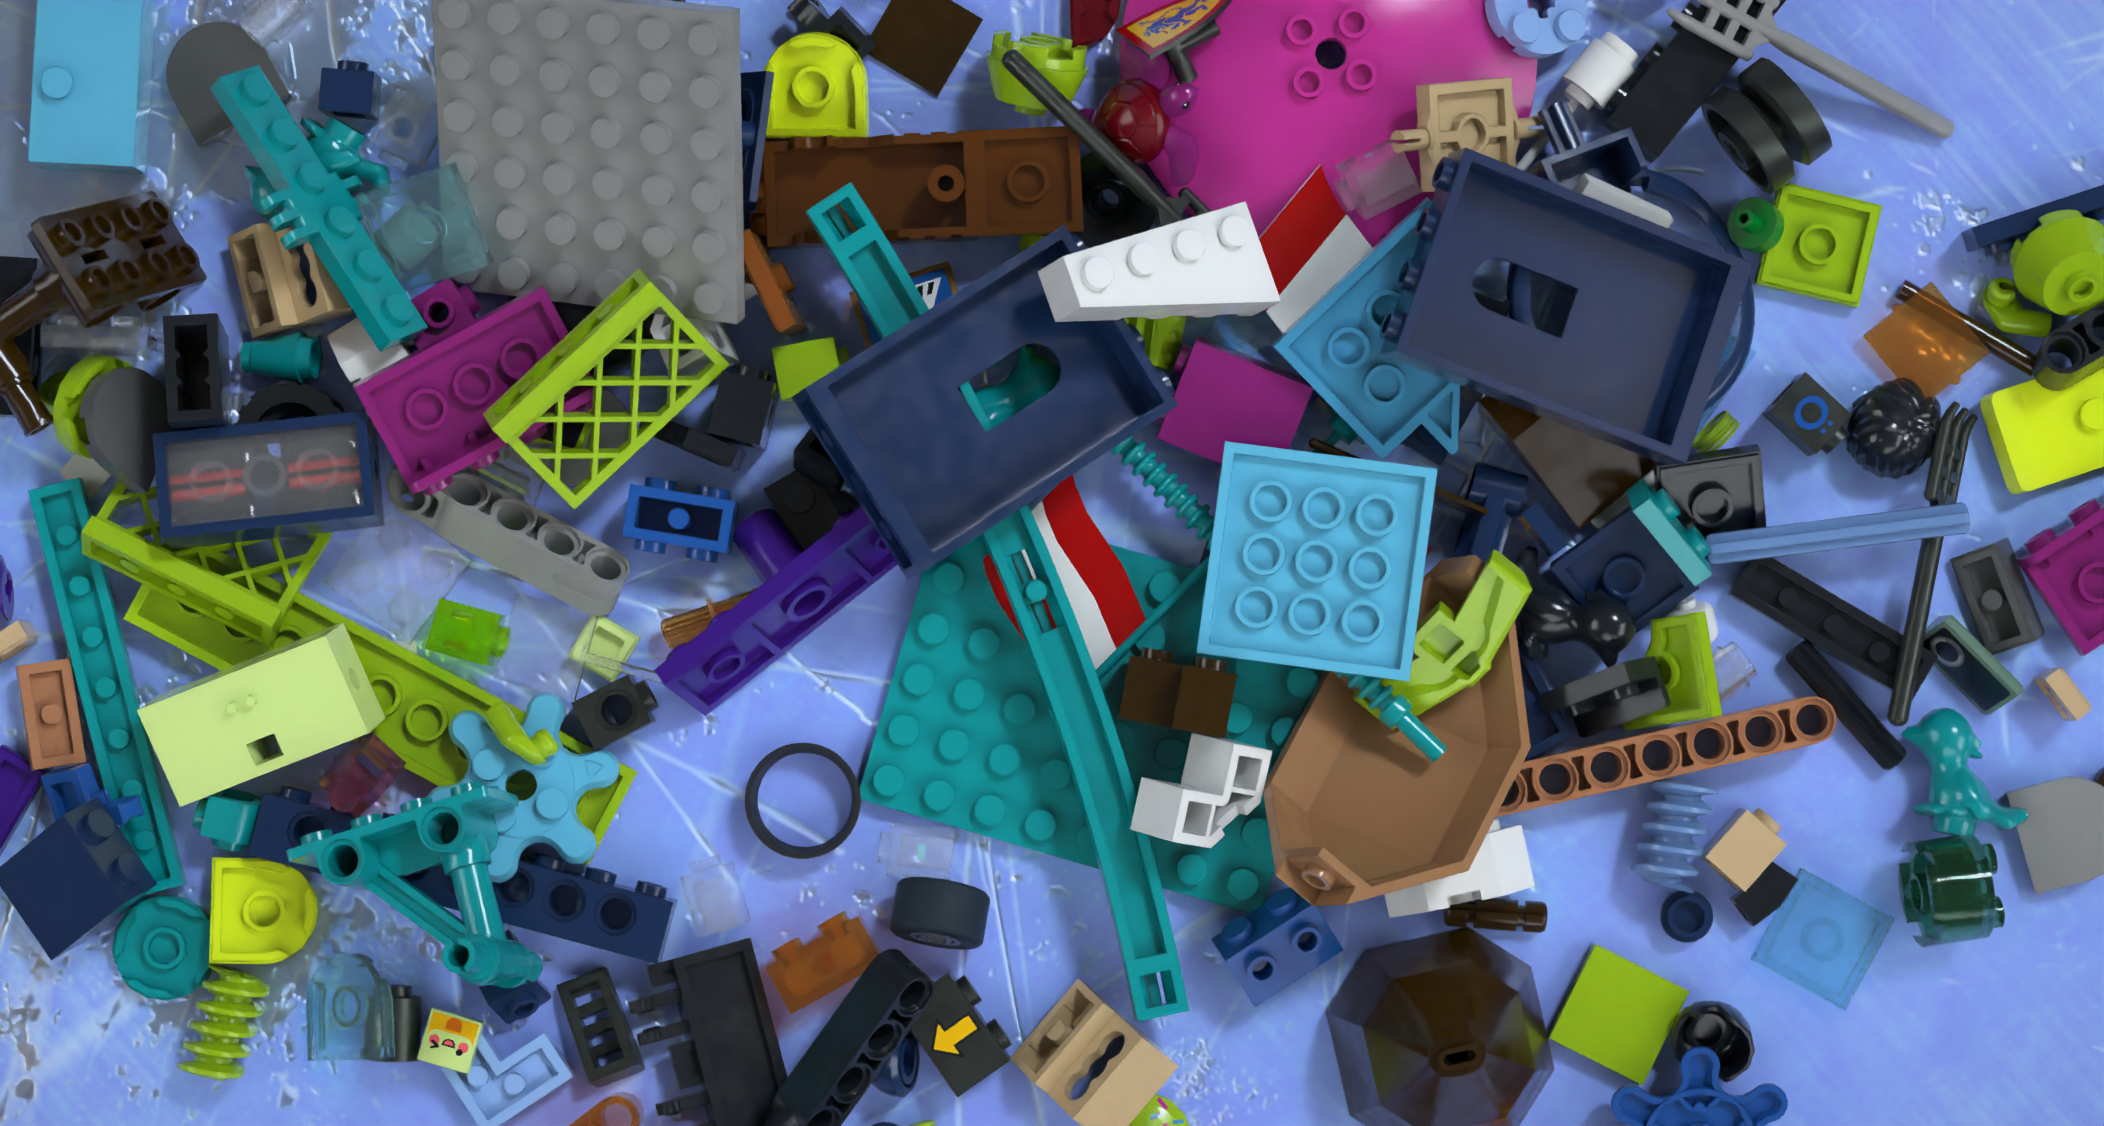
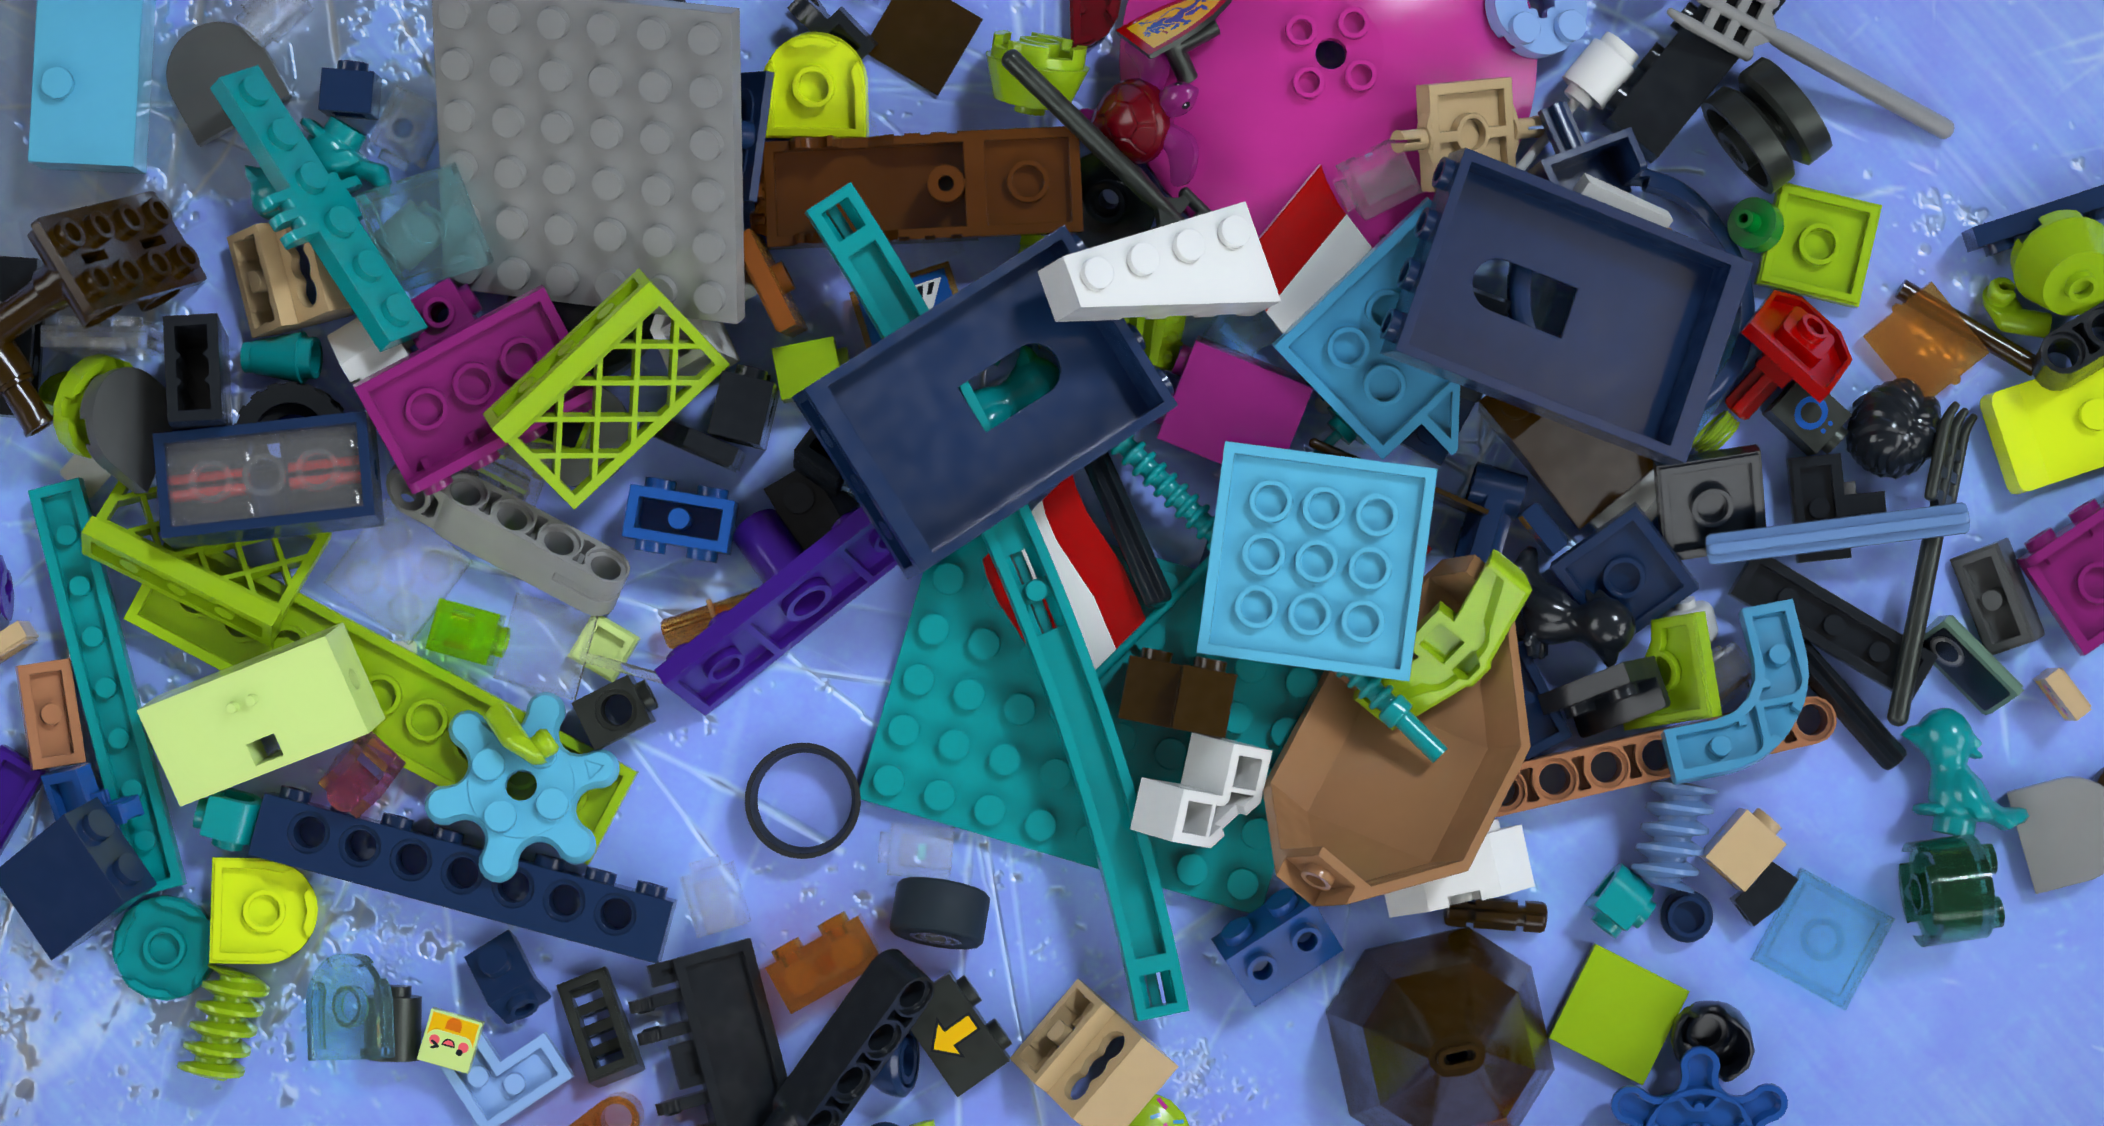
teal plate [286,781,543,988] -> none
teal plate [1627,478,1713,587] -> none
none -> black axle [1084,452,1172,608]
none -> teal plate [1584,863,1656,939]
none -> dark azure plate [1661,598,1809,785]
none -> red piece [1725,290,1853,420]
none -> black hinge [1786,453,1887,563]

